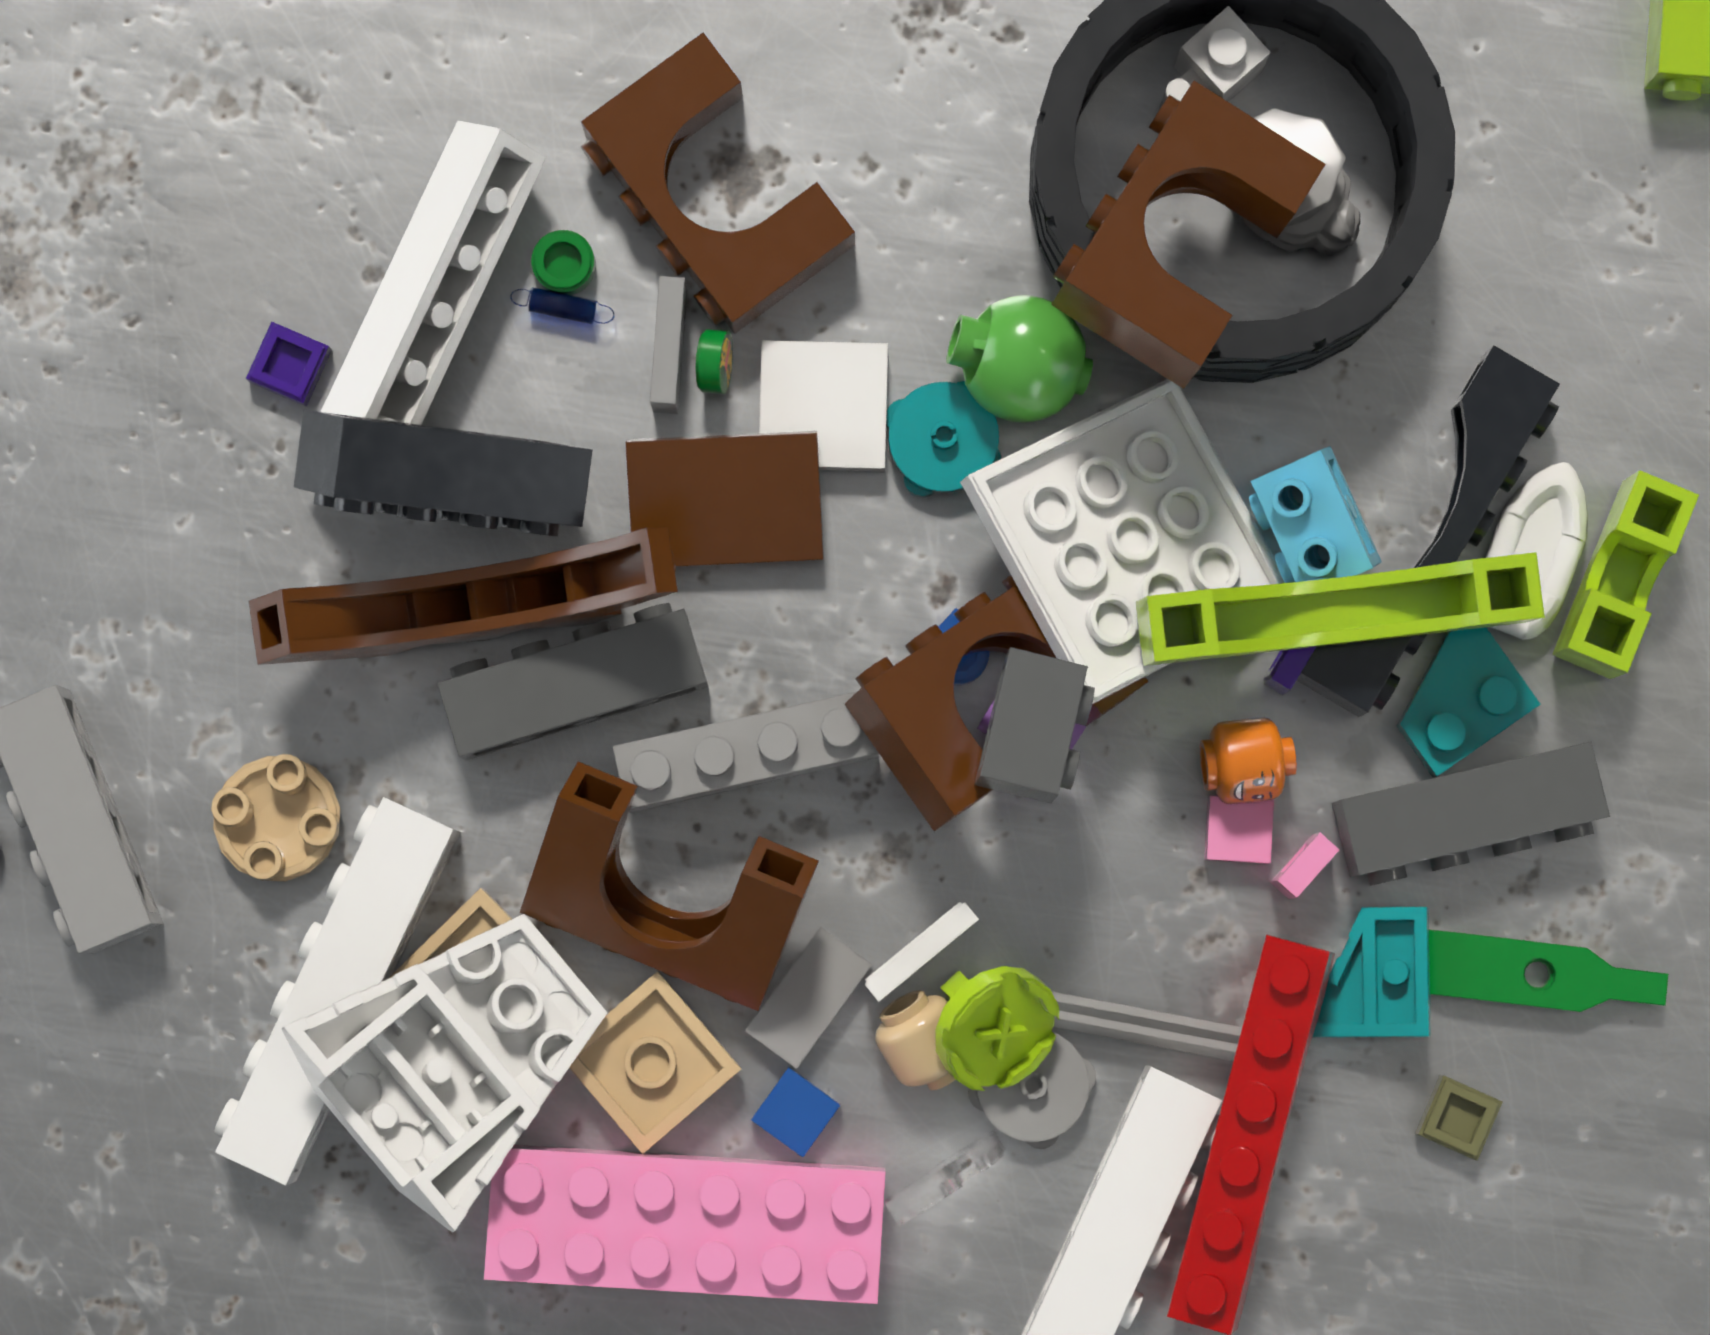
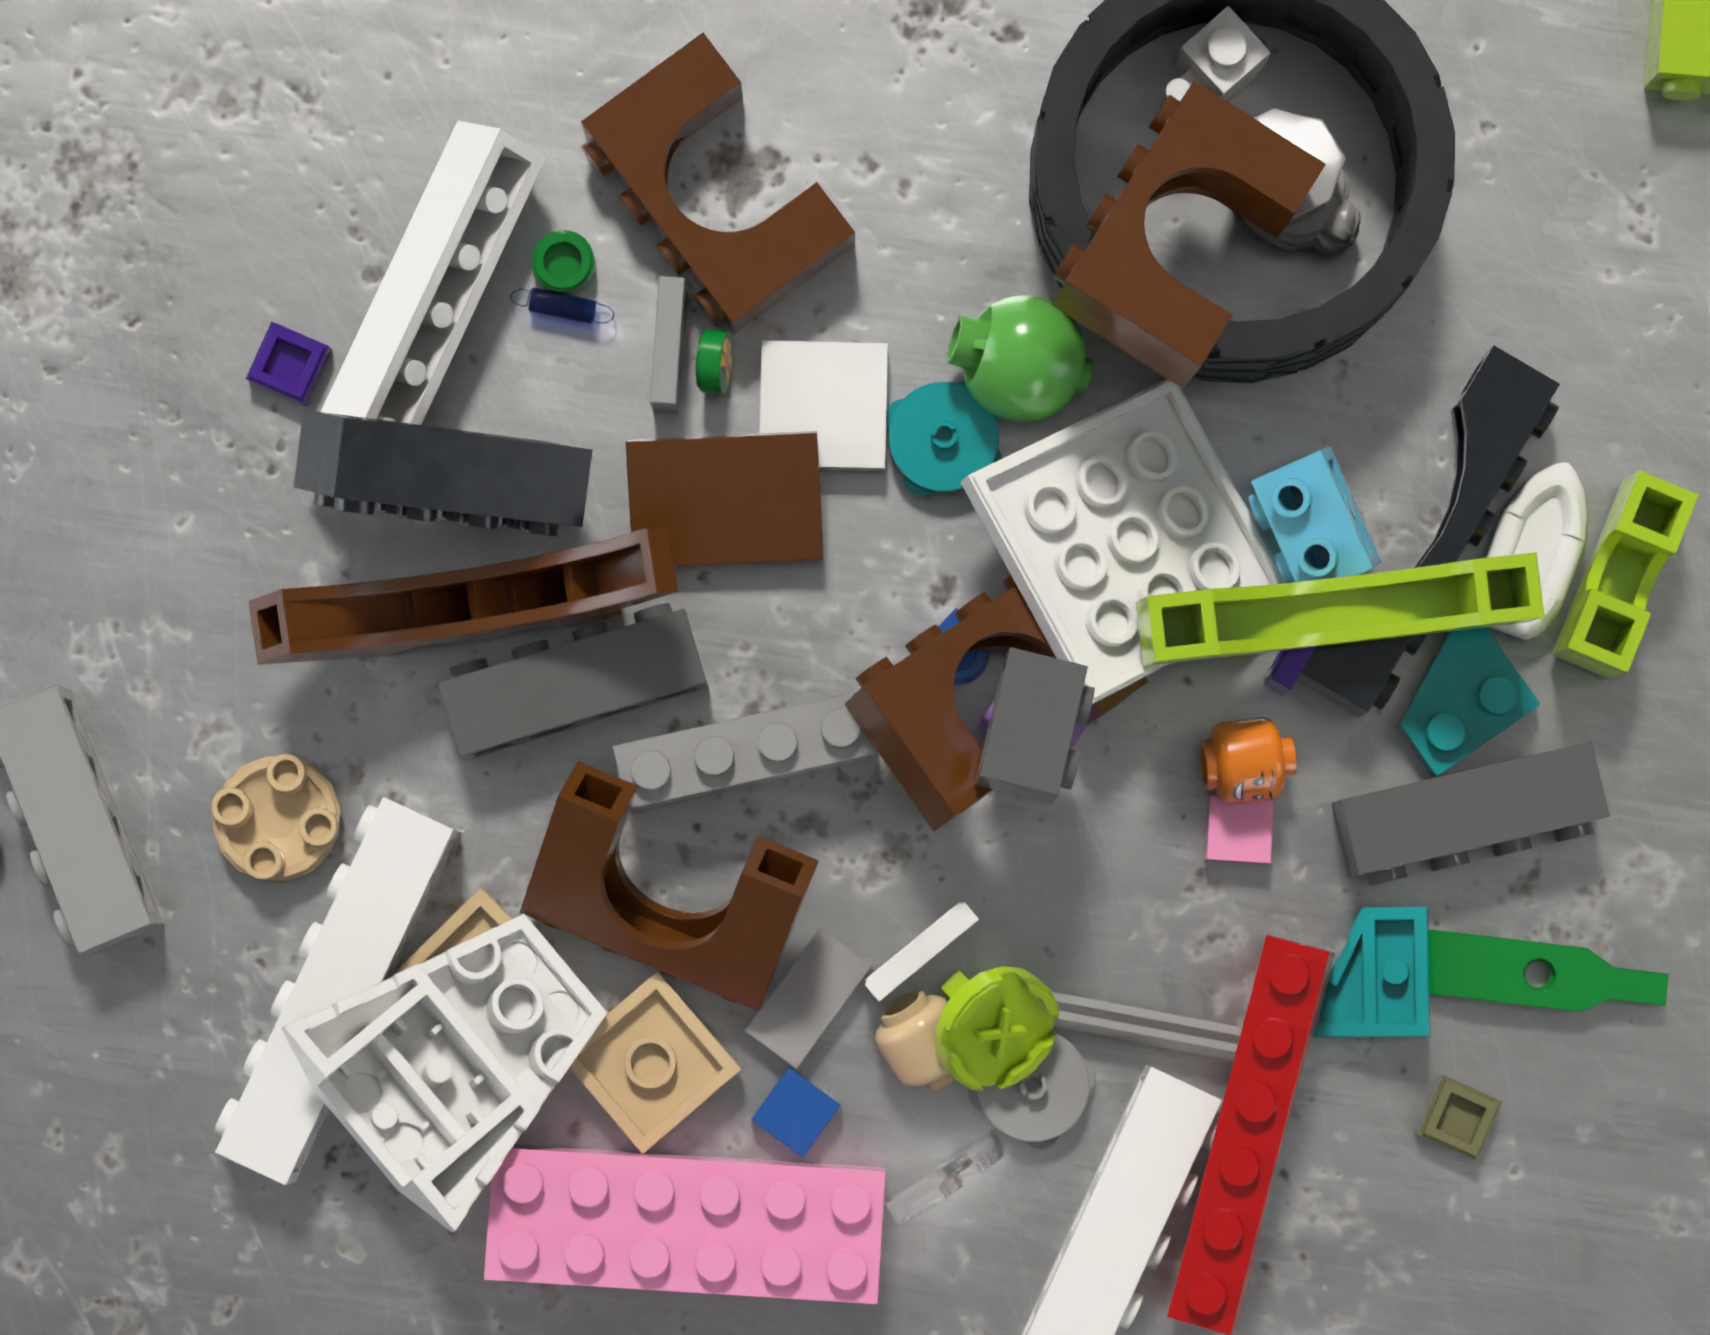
bright pink tile [1270,832,1340,899] -> none

